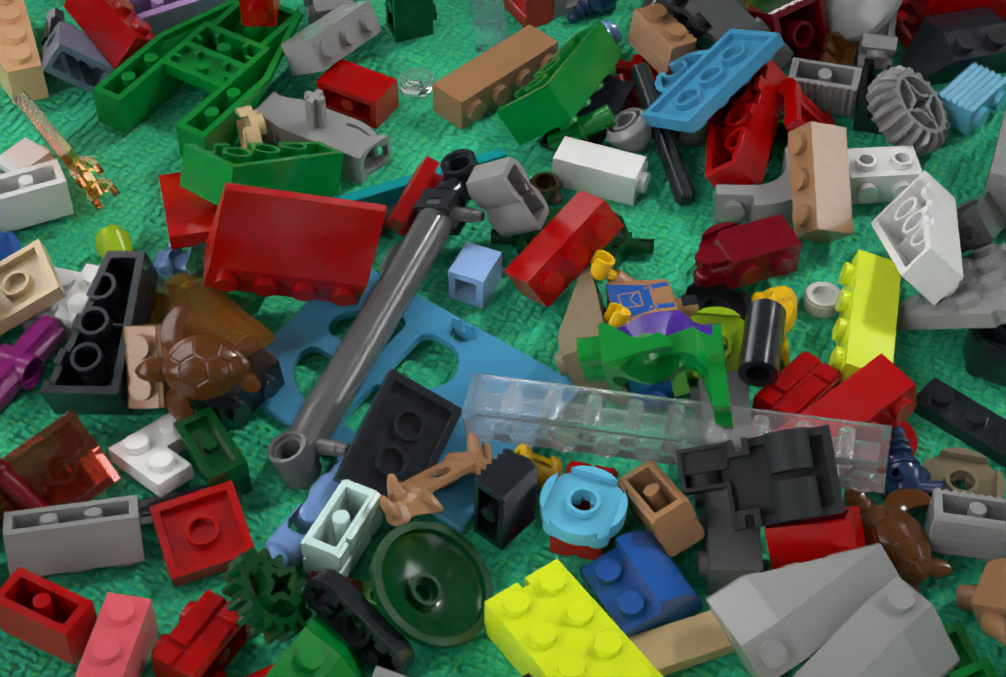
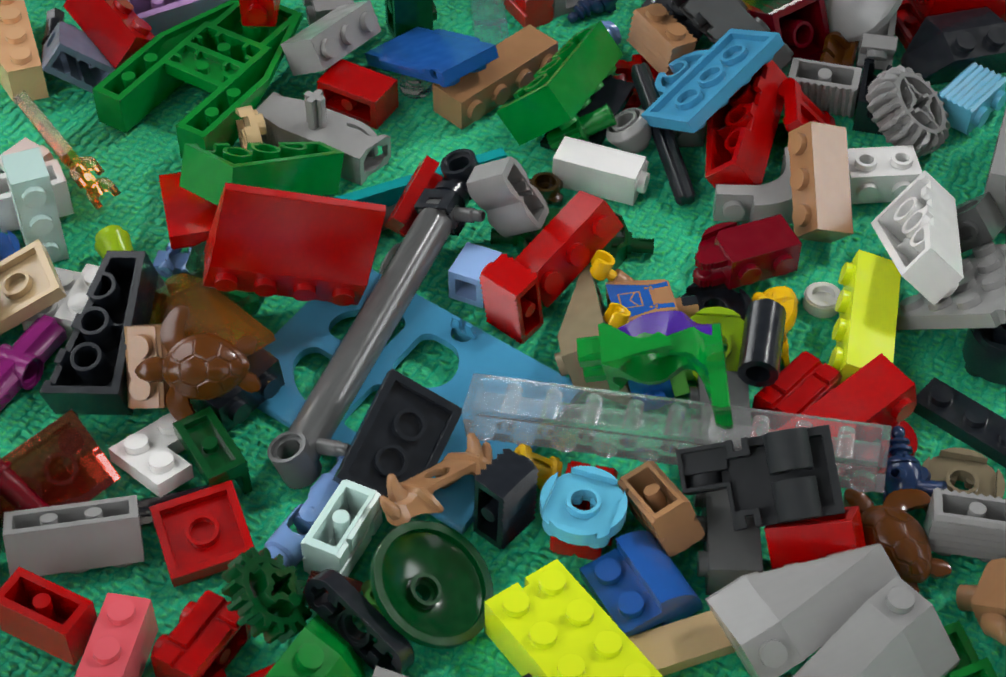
none -> light aqua brick [1,147,69,263]
none -> blue piece [365,27,499,87]
none -> red brick [479,253,544,344]

